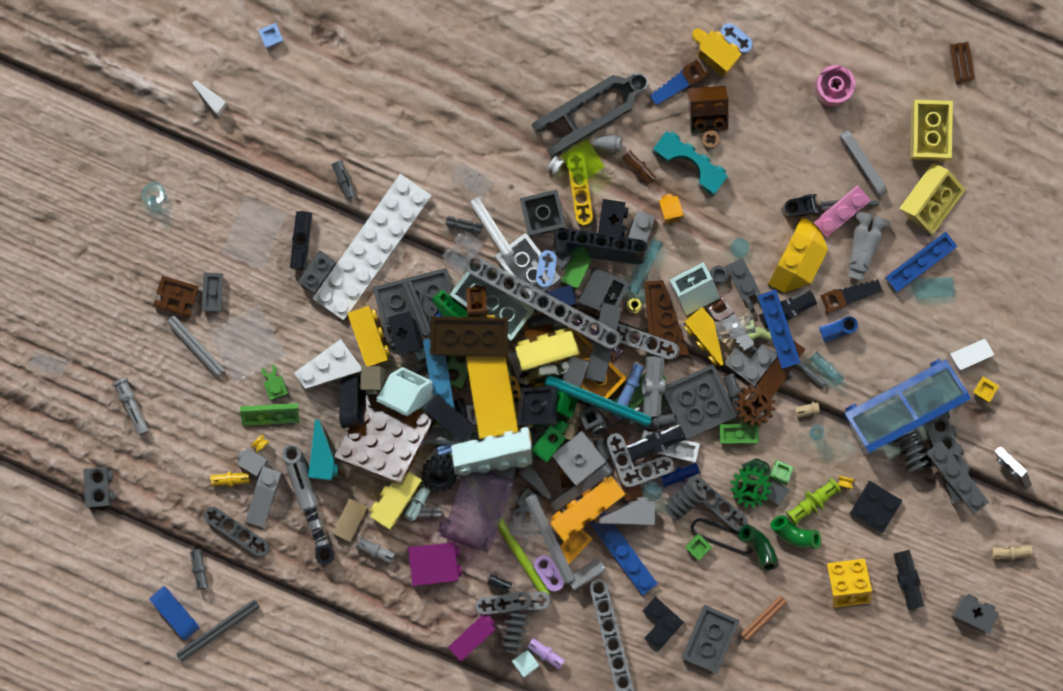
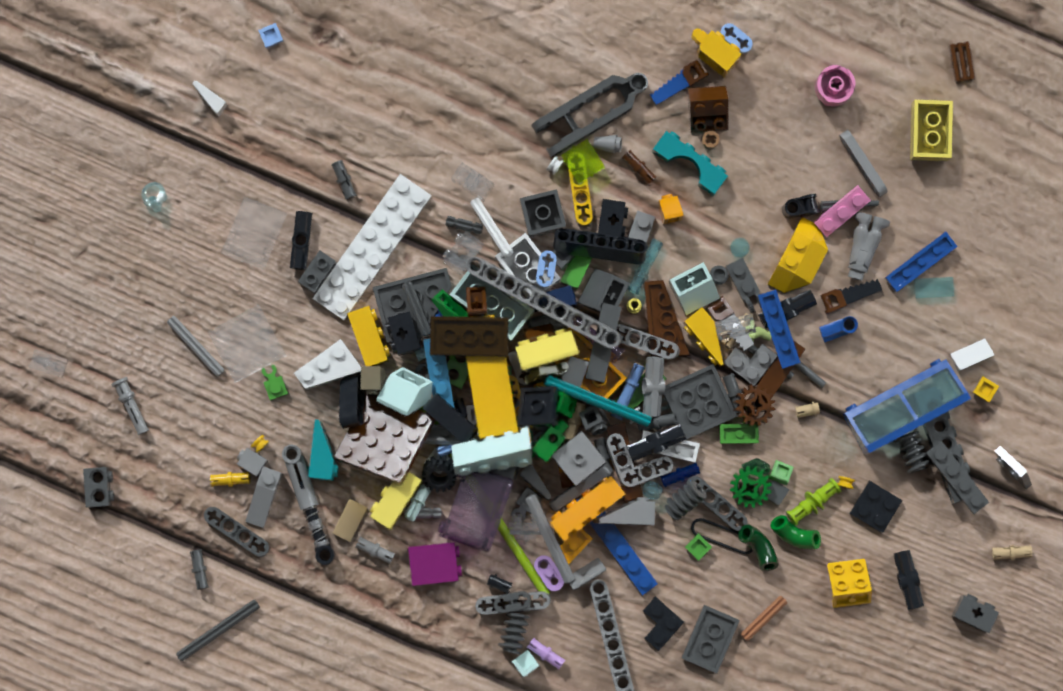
blue beam [149,586,200,641] -> none
reddish brown plate [153,276,199,318] -> none
dark grey plate [202,272,224,312] -> none
bright green plate [240,403,300,426] -> none
magenta brick [448,615,496,661] -> none
clear light blue pin [809,351,845,386] -> none
clear light blue pin [809,424,825,440] -> none
light yellow slope [899,163,966,235] -> none

